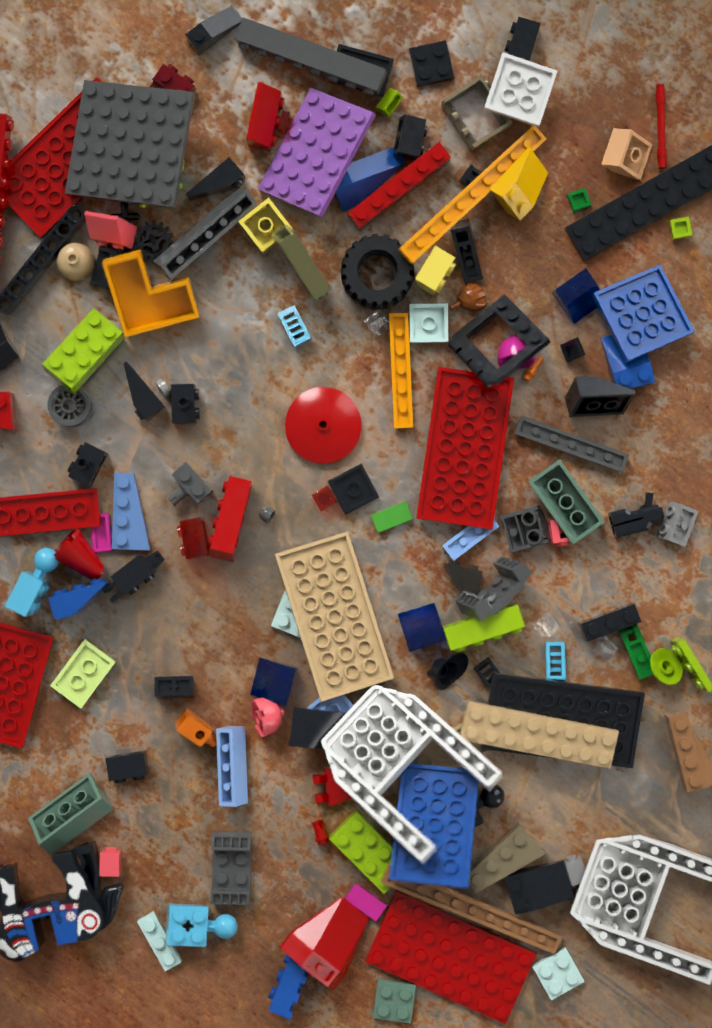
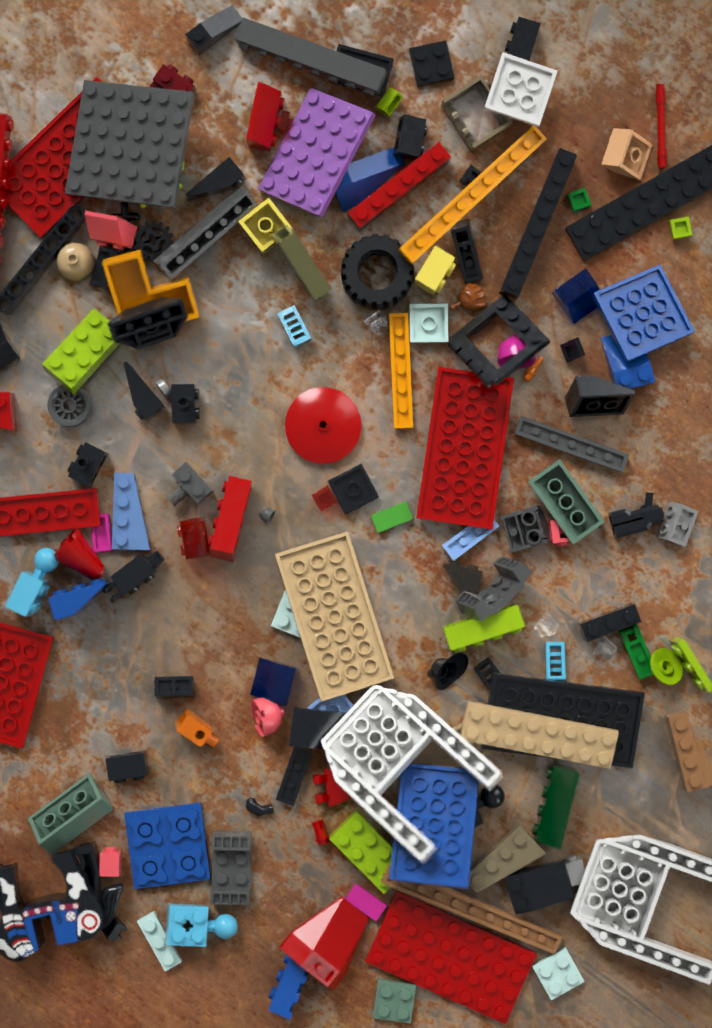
yellowish green plate [50,639,116,708] -> none
light blue brick [216,726,248,807] -> none
clear blue slope [398,603,447,652] -> none
yellow slope [489,147,548,221] -> none
none -> black tile [102,915,128,942]
none -> black wedge [107,297,188,349]
none -> blue piece [124,802,211,889]
none -> black arm [246,798,273,816]
none -> black plate [276,747,313,806]
none -> black brick [499,148,577,300]
none -> dark green slope [532,763,579,850]

